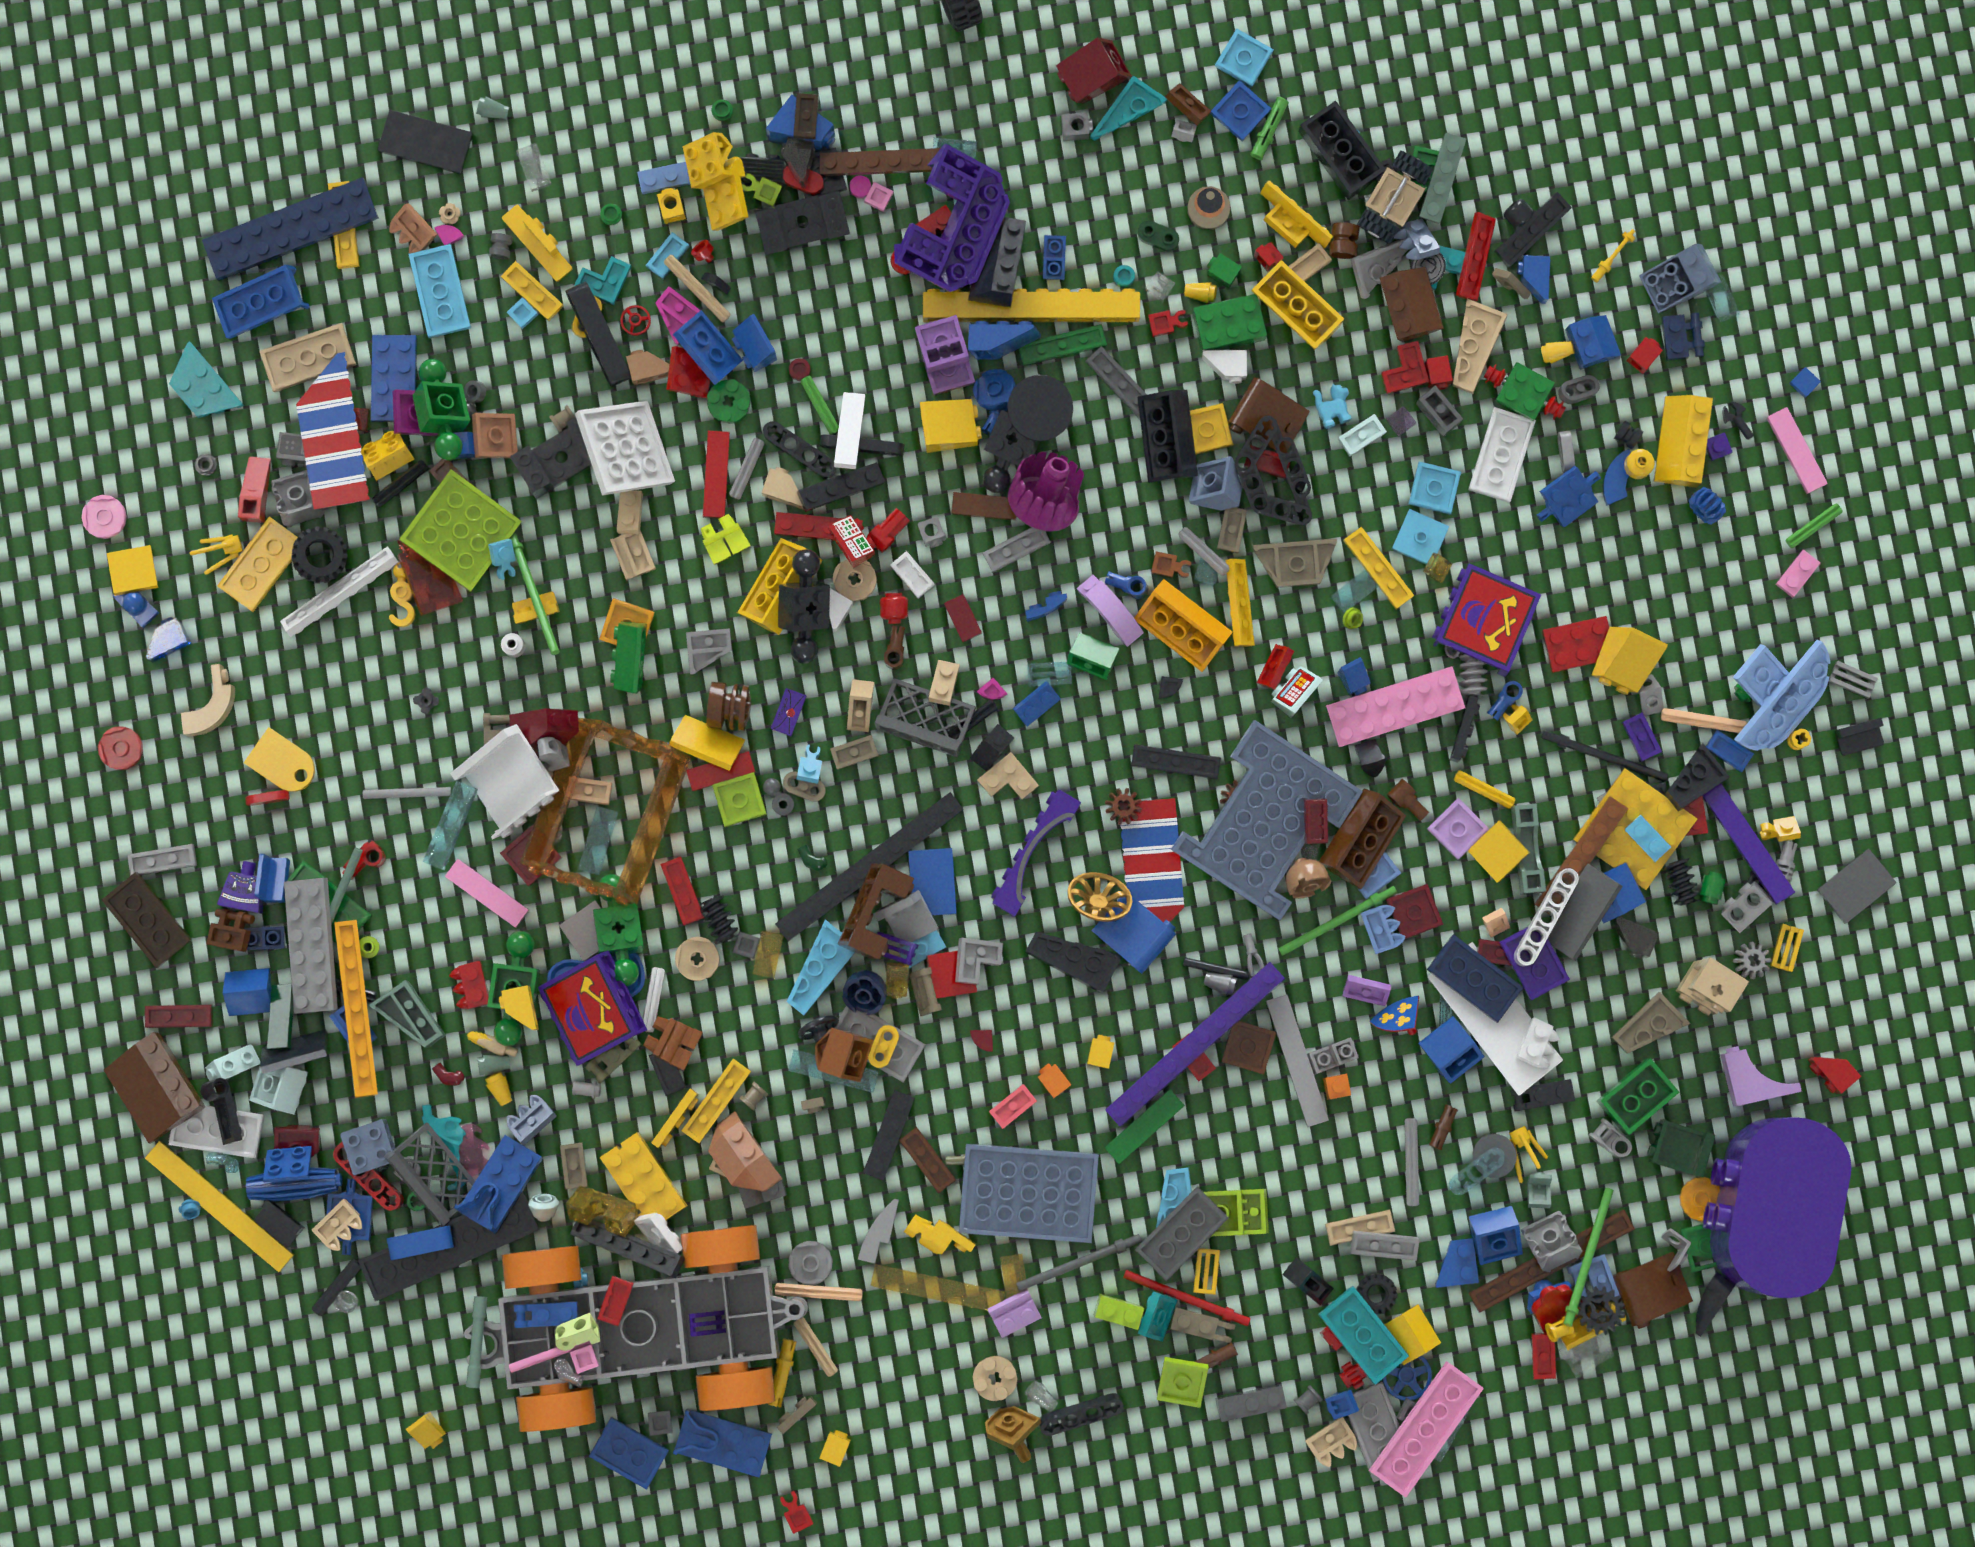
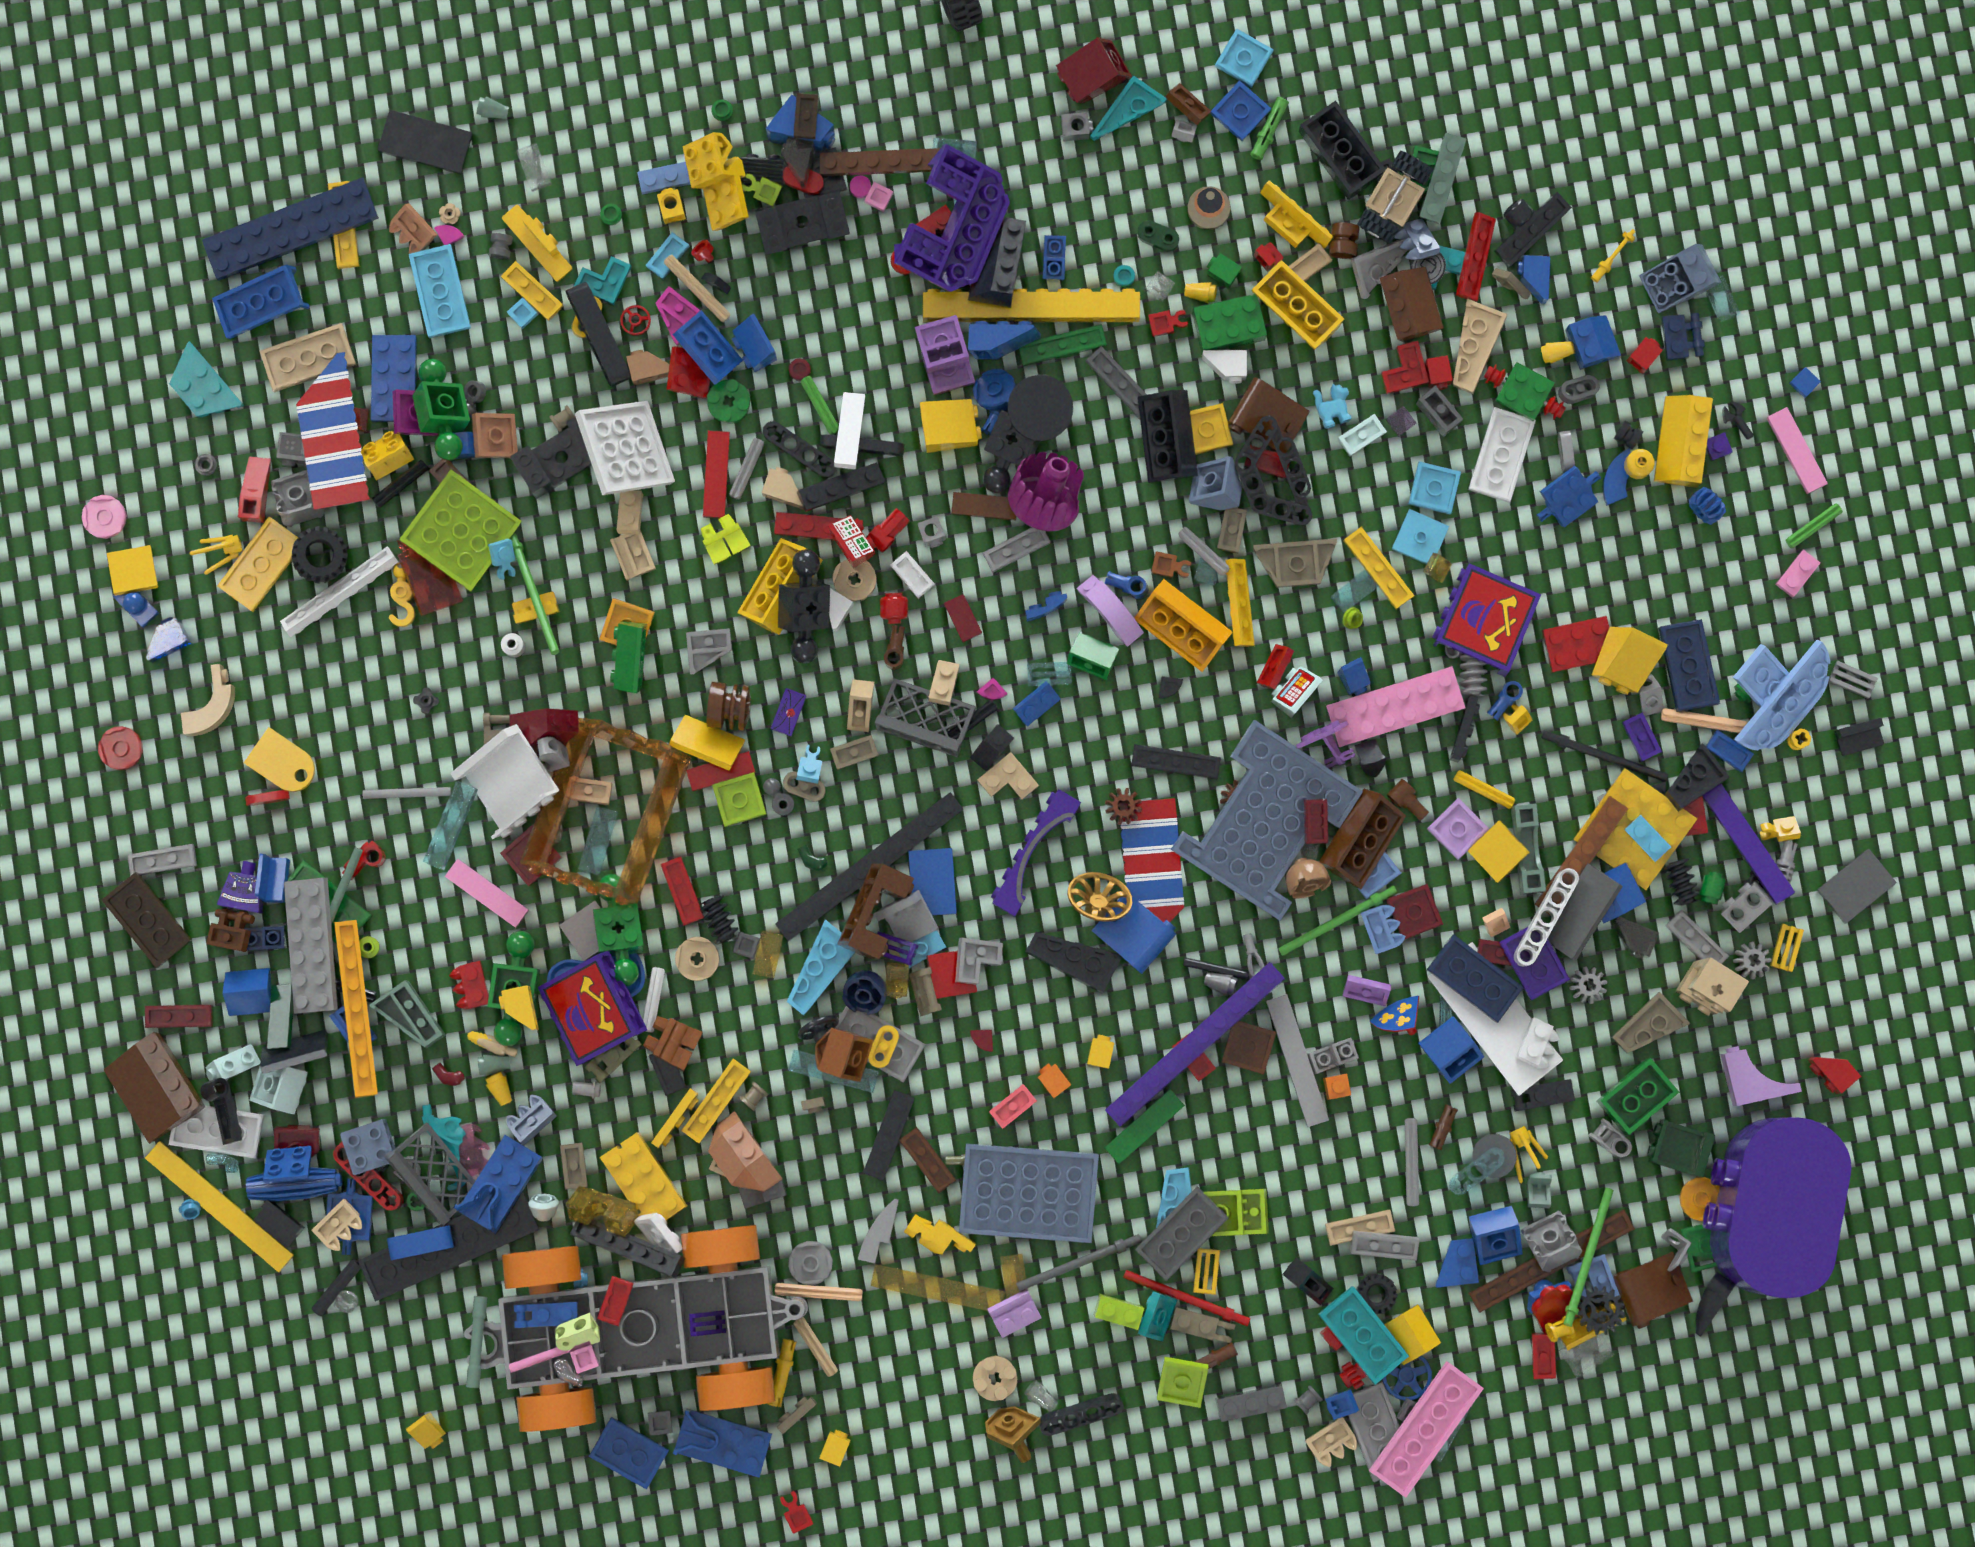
none -> medium lavender plate [1296,720,1355,768]
none -> light grey gear [1569,967,1607,1004]
none -> dark blue tile [1658,619,1720,712]
none -> light grey tile [1665,910,1729,964]

